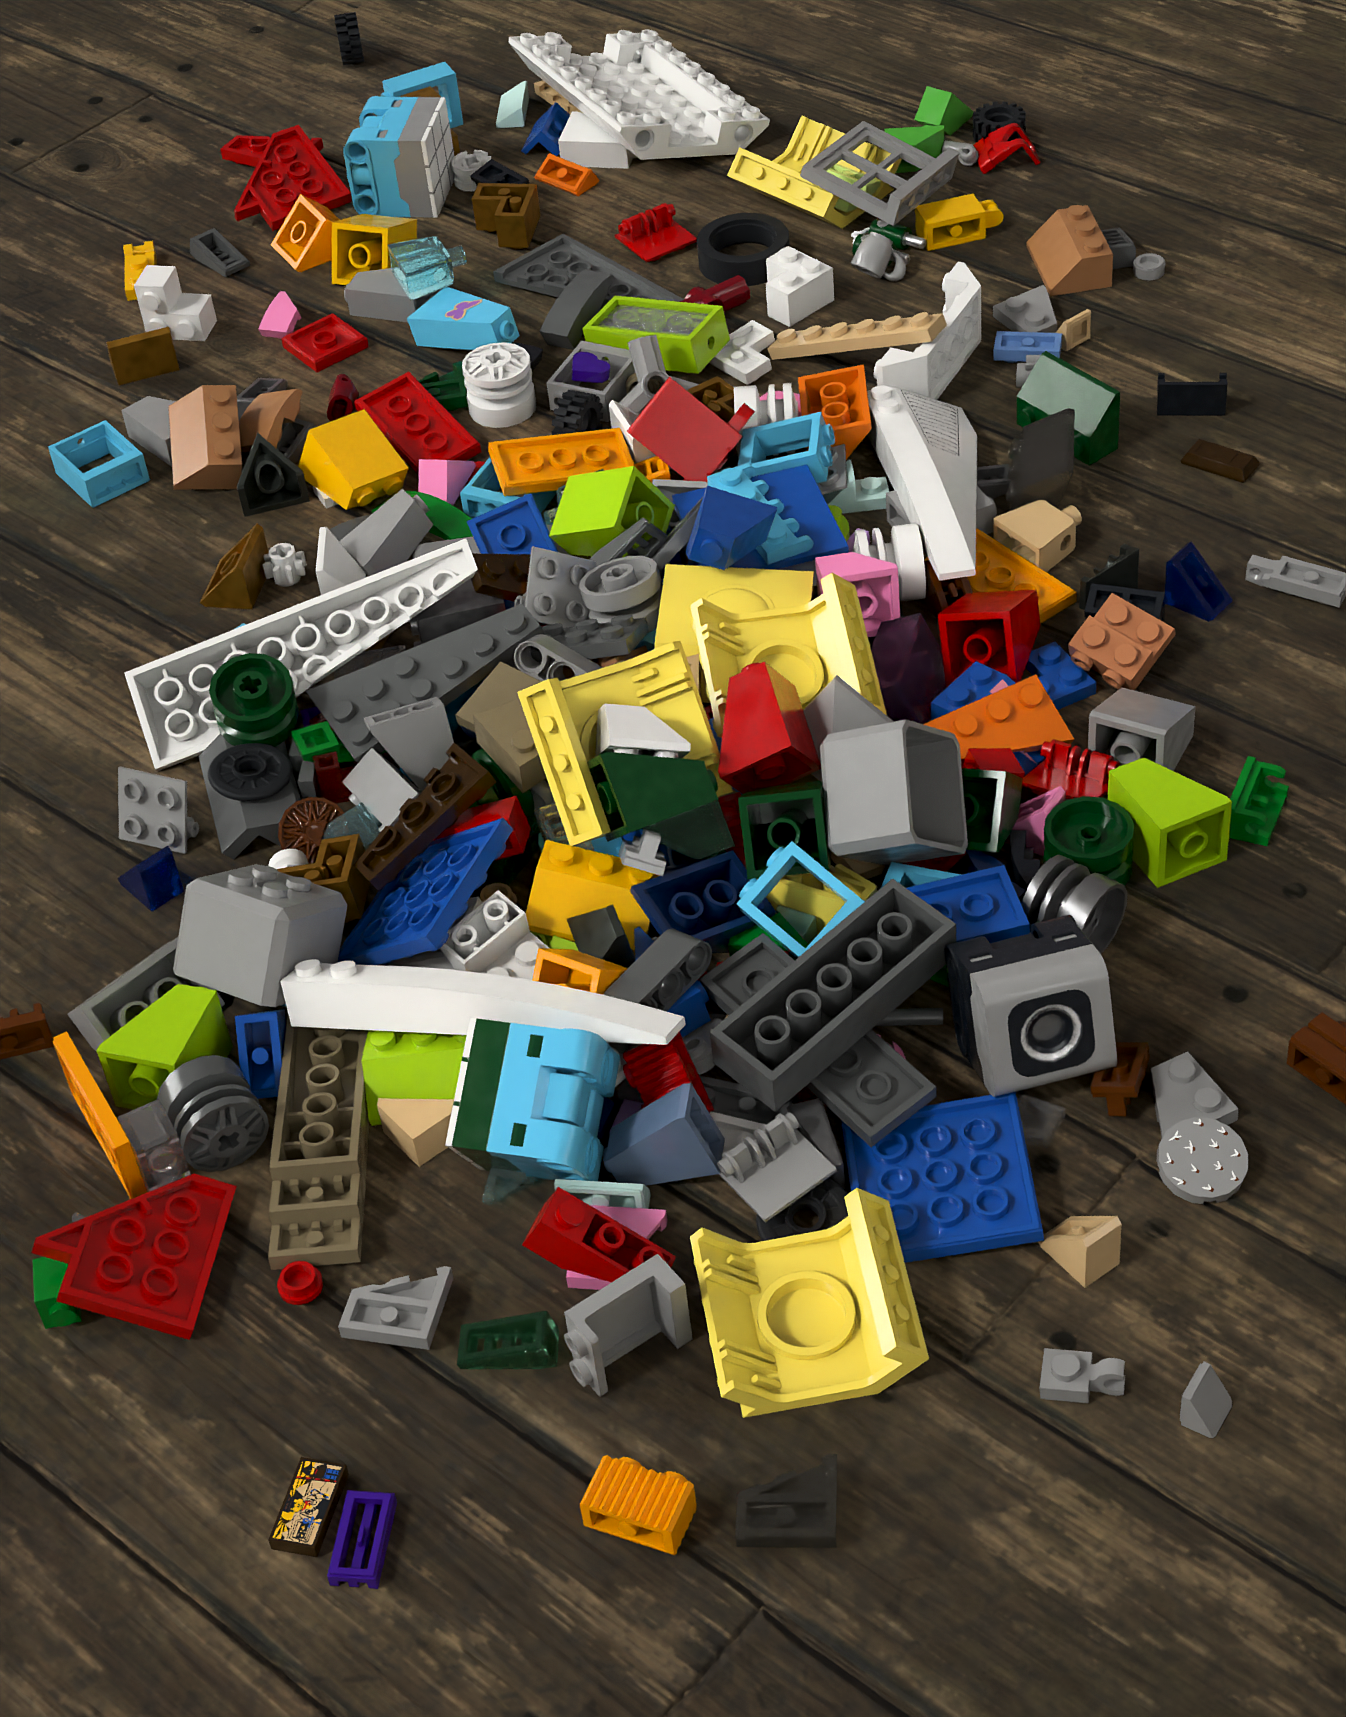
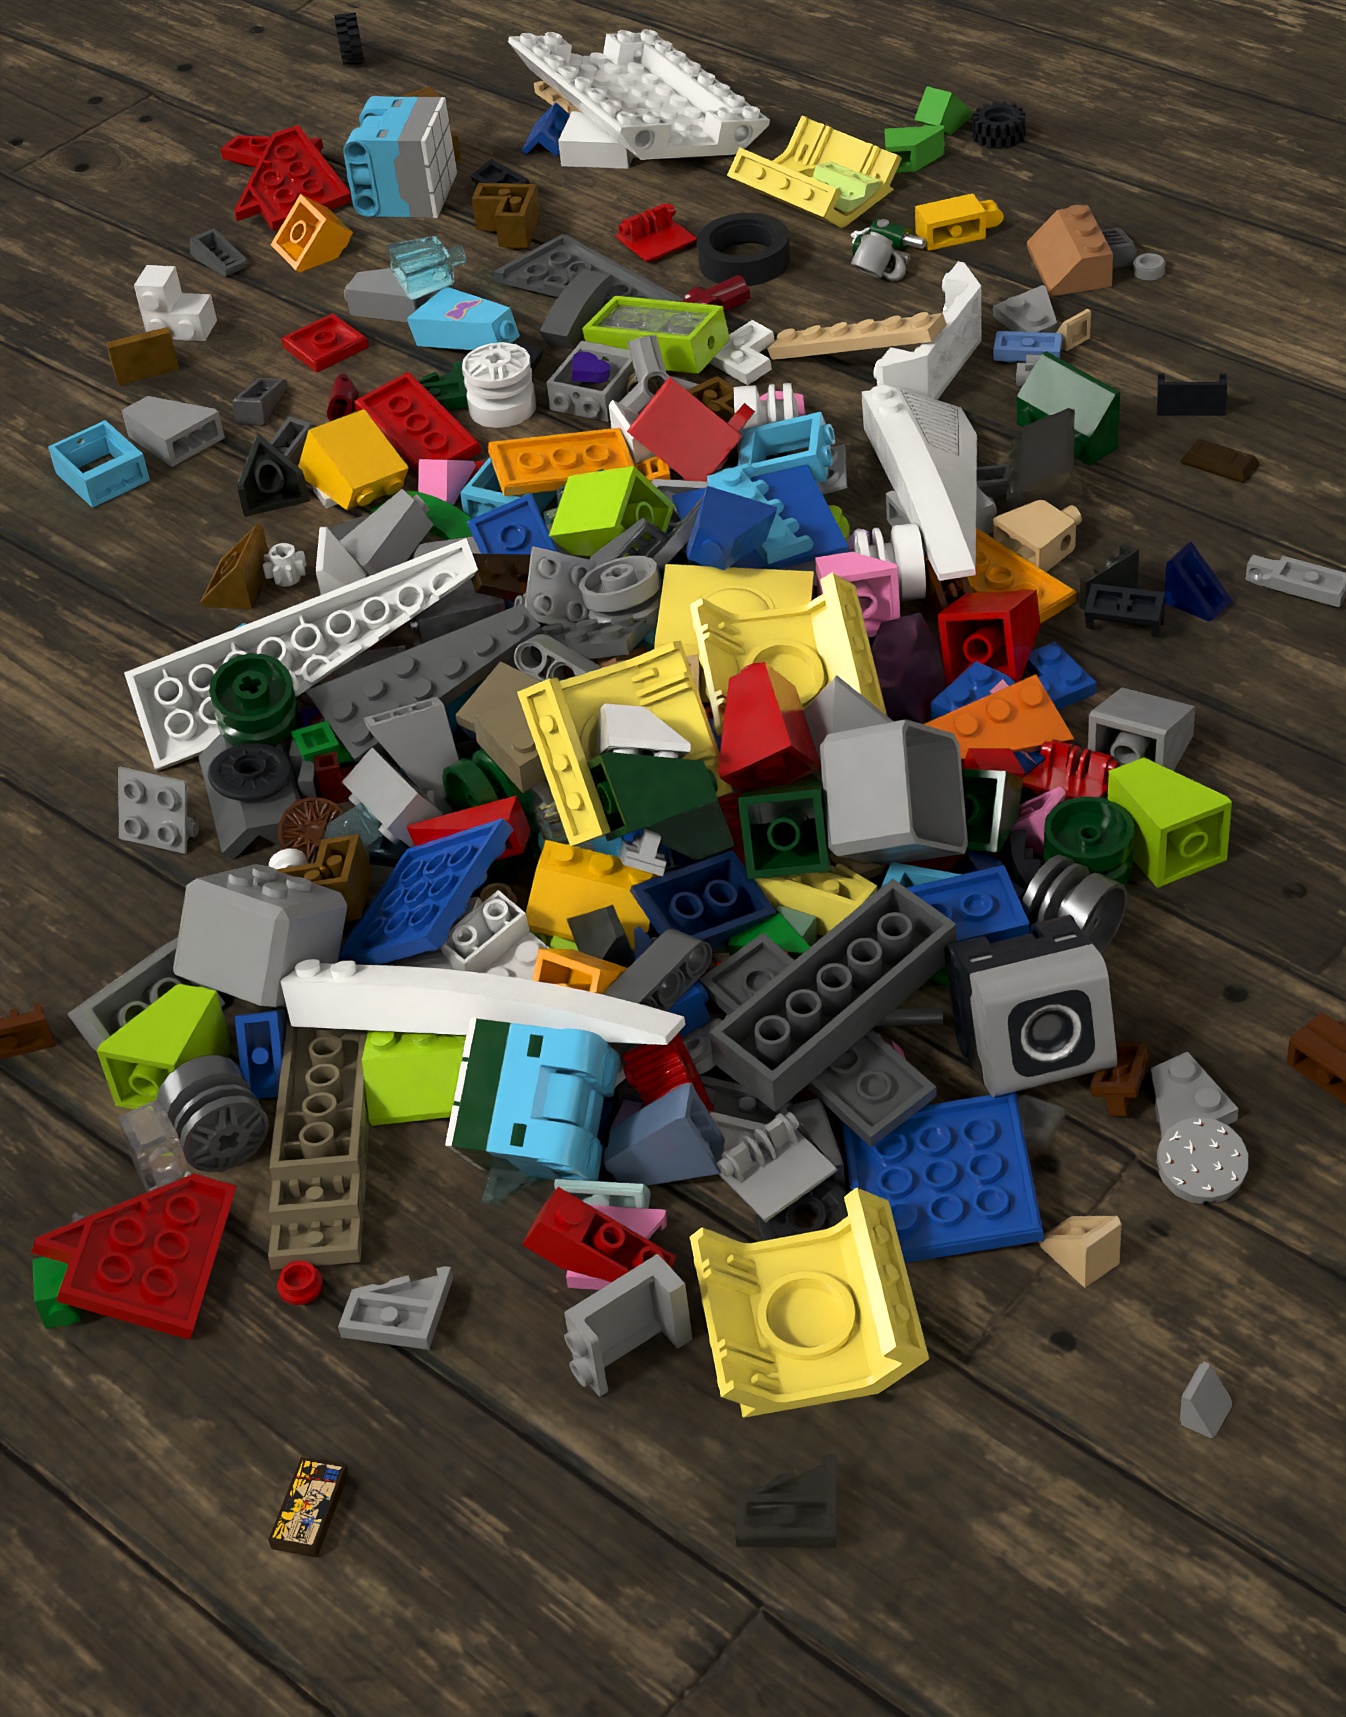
light orange tile [52,1031,147,1199] -> none
clear blue slope [117,846,184,911] -> none
yellow plate [123,240,157,301] -> none
medium nougat slope [168,385,242,490] -> none
medium nougat slope [239,389,302,452] -> none
bright pink slope [258,291,301,338] -> none
dark purple tile [327,1490,397,1589] -> none
yellow slope [332,214,417,285] -> none
dark brown wing [354,743,497,891] -> none
tan slope [377,1098,454,1167] -> none
medium azure window [381,62,463,128] -> none
white wheel [451,150,491,192] -> none
clear green slope [457,1311,559,1369] -> none
light aqua slope [496,81,529,128] -> none
orange slope [534,153,600,196] -> none
black tyre [552,390,603,435] -> none
light orange brick [580,1455,697,1555] -> none
medium azure window [737,841,865,958] -> none
white brick [766,246,834,327] -> none
orange slope [798,364,872,460] -> none
light grey window [800,121,960,226] -> none
light aqua slope [823,460,889,514] -> none
light grey arm [942,140,978,166] -> none
red piece [973,123,1040,174] -> none
light grey plate [1039,1348,1126,1403] -> none
nougat plate [1068,593,1175,691] -> none
green hinge [1229,756,1289,846] -> none

